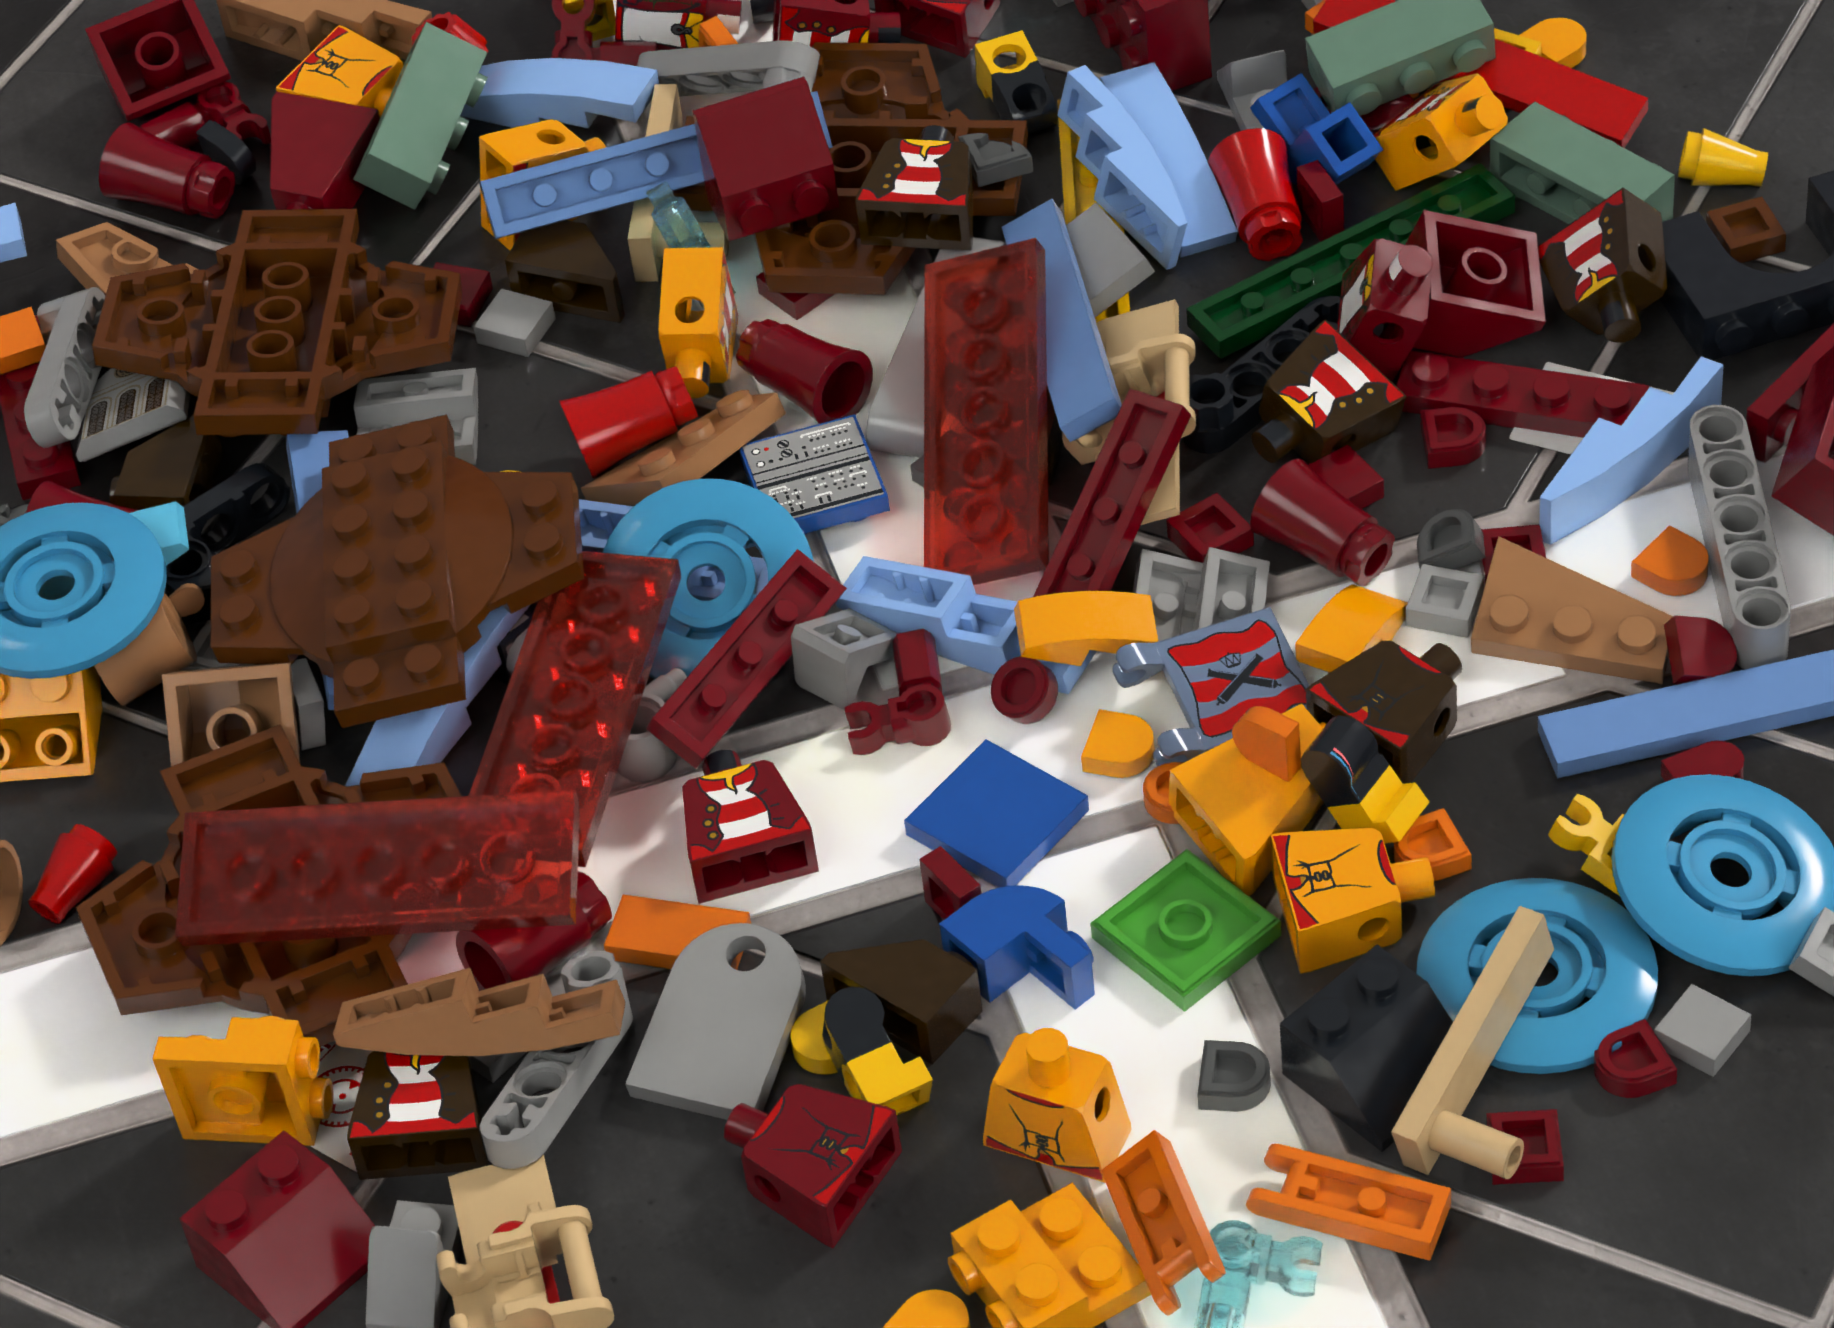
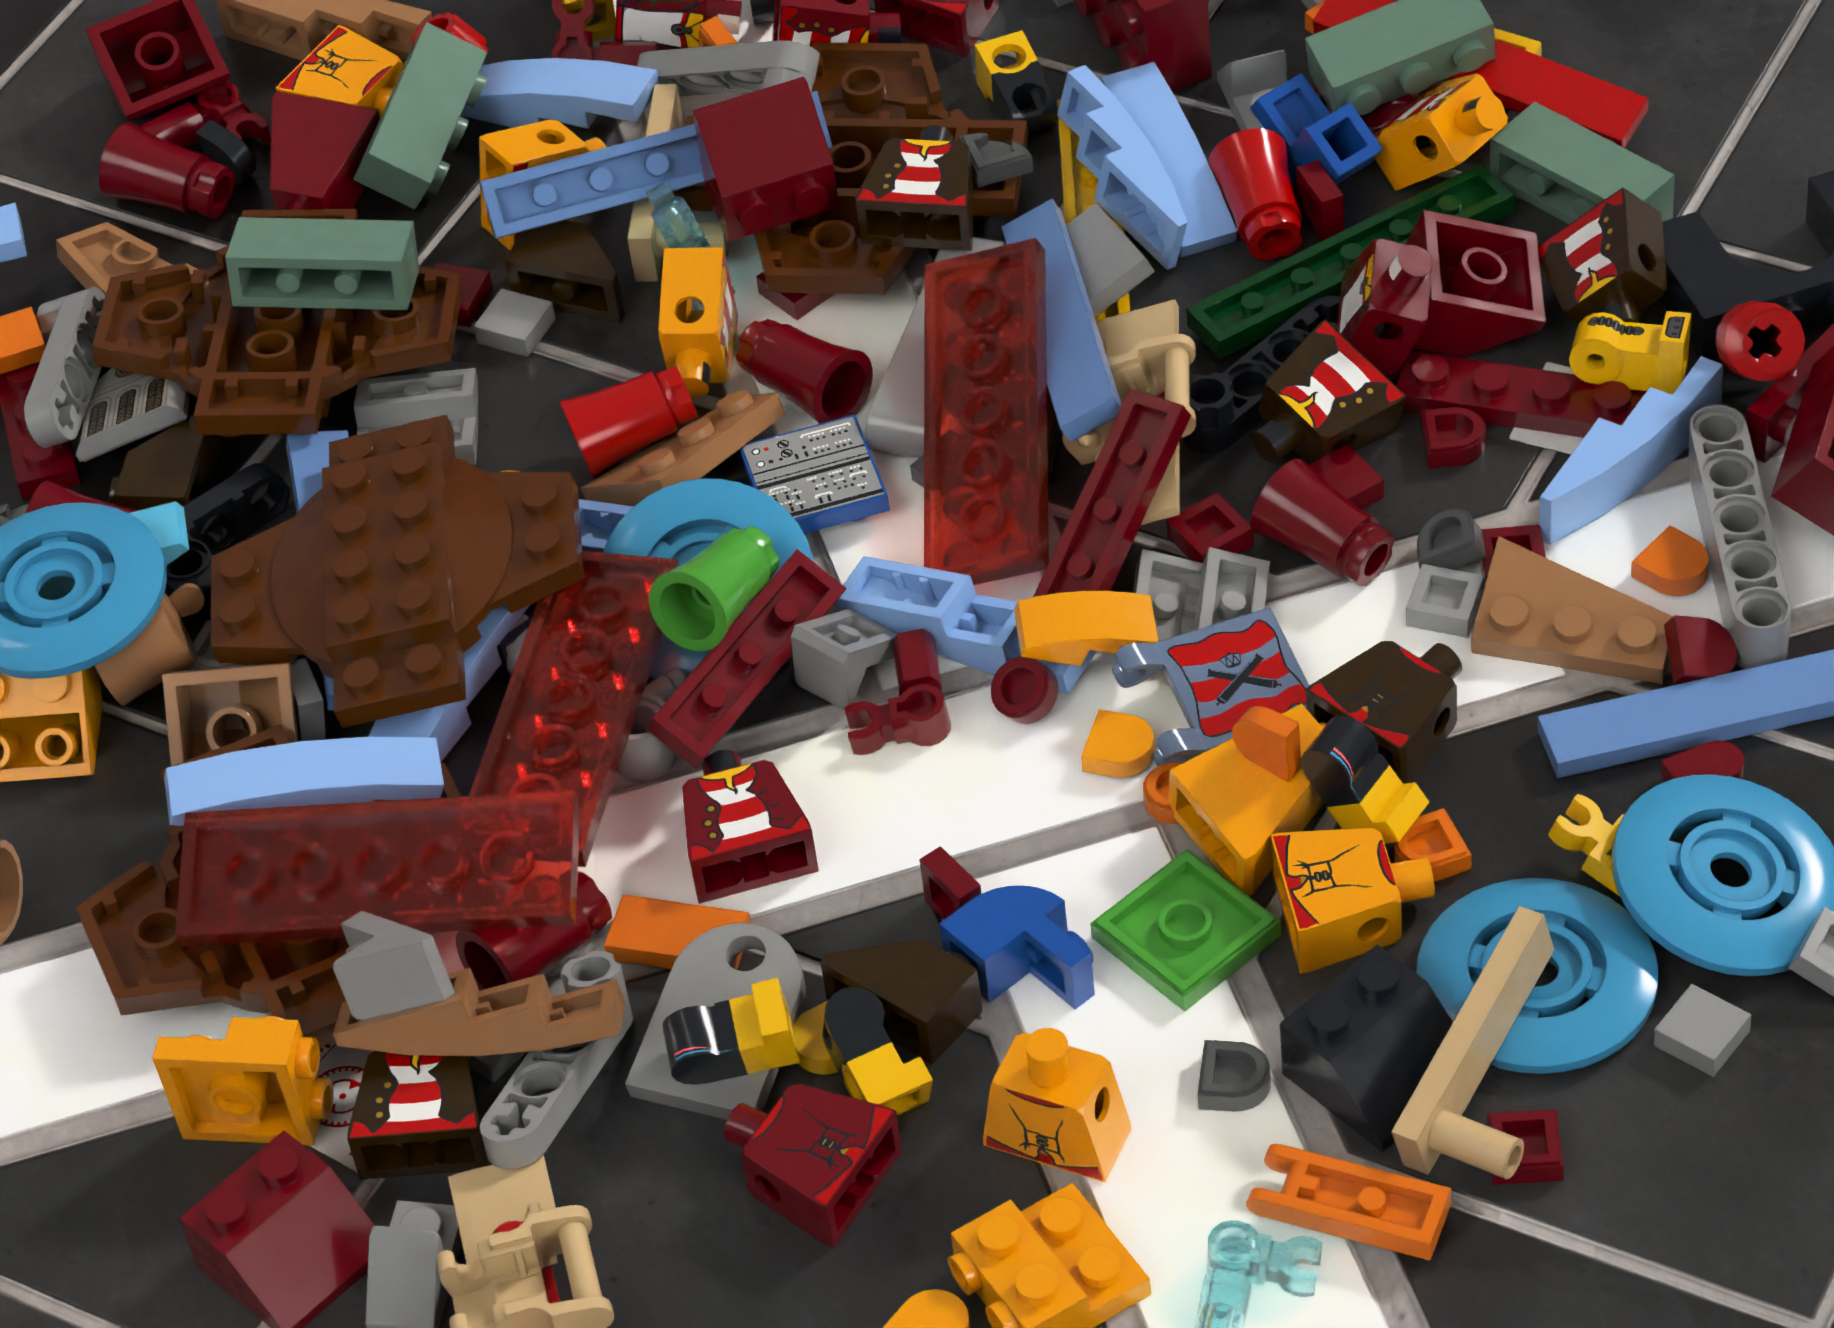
red cone [28,824,117,924] -> none
blue tile [904,739,1089,888] -> none
orange hinge [1101,1130,1226,1316] -> none
light orange slope [1295,584,1408,672] -> none
light orange tile [1519,18,1587,68] -> none
dark red tile [1594,1019,1677,1098] -> none
yellow cone [1678,128,1768,187] -> none
reddish brown tile [1706,196,1786,263] -> none
none -> light blue slope [164,737,444,832]
none -> sand green brick [225,217,419,310]
none -> light grey slope [333,911,455,1020]
none -> bright green plant [649,526,780,652]
none -> leg [663,977,800,1085]
none -> yellow leg [1569,311,1691,394]
none -> red piece [1715,301,1805,382]

